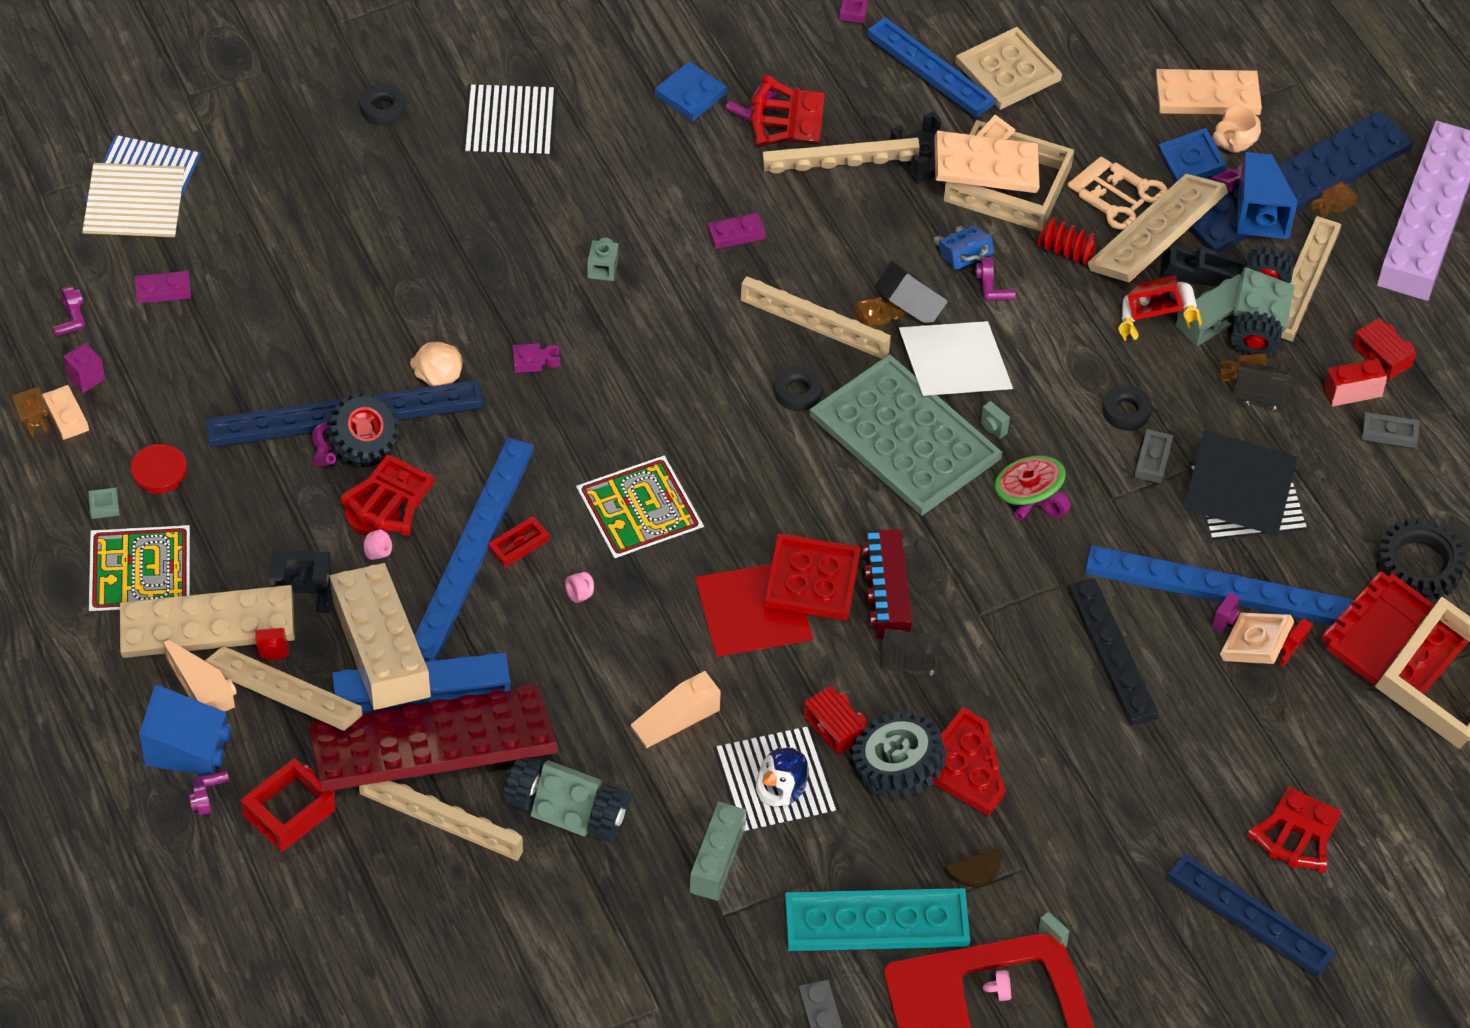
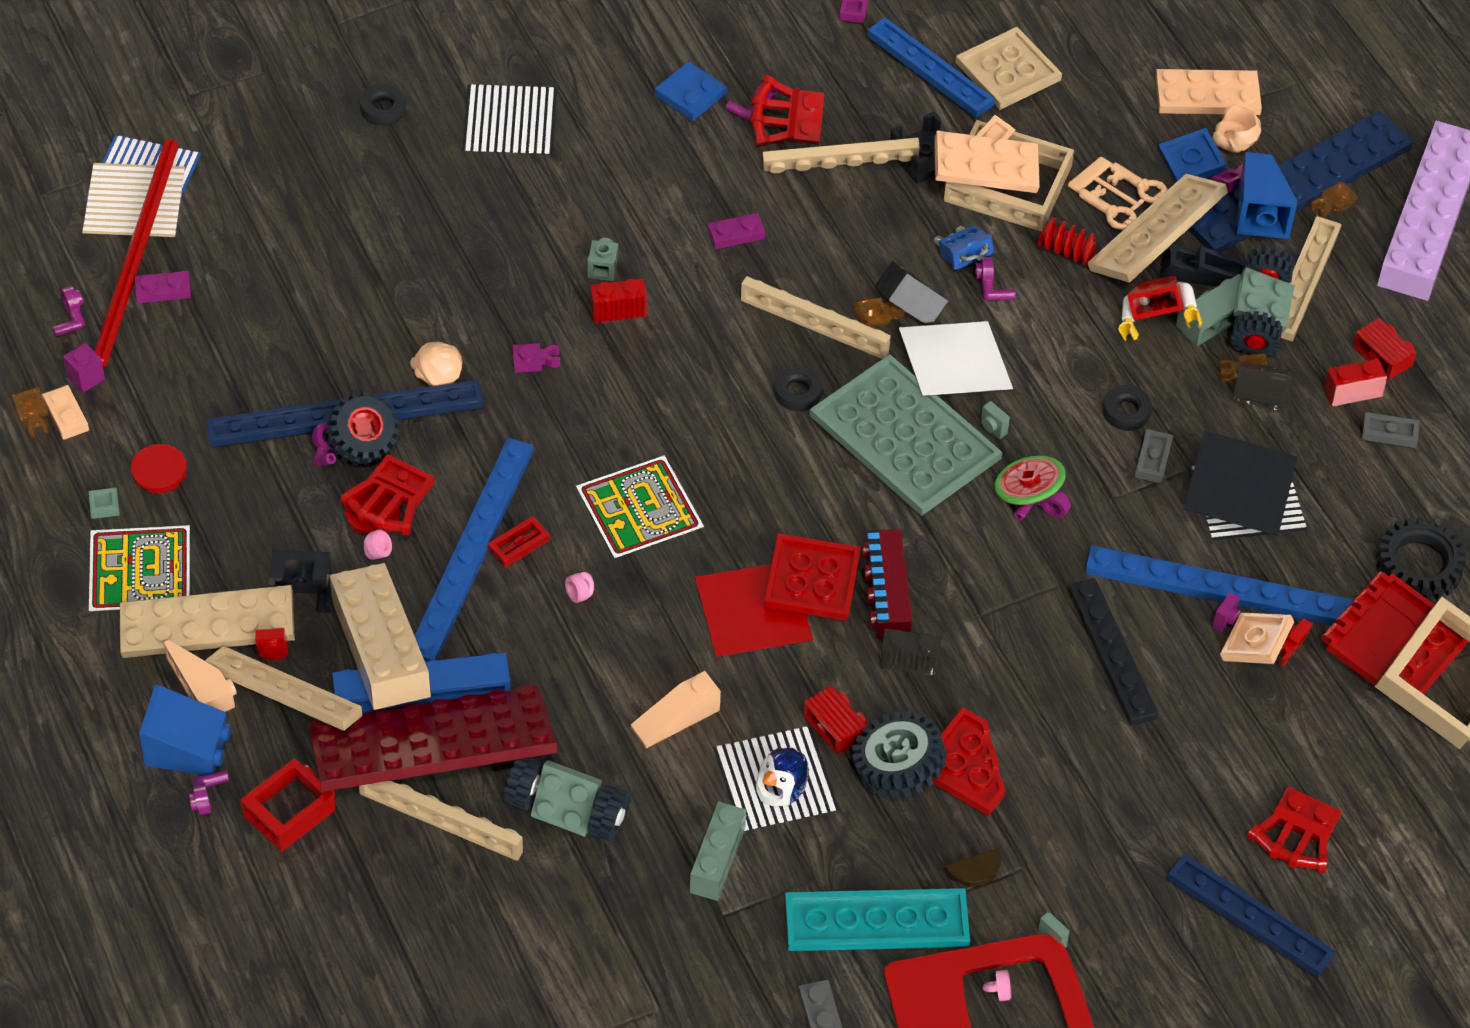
none -> red axle [94,139,178,367]
none -> red brick [590,279,647,324]

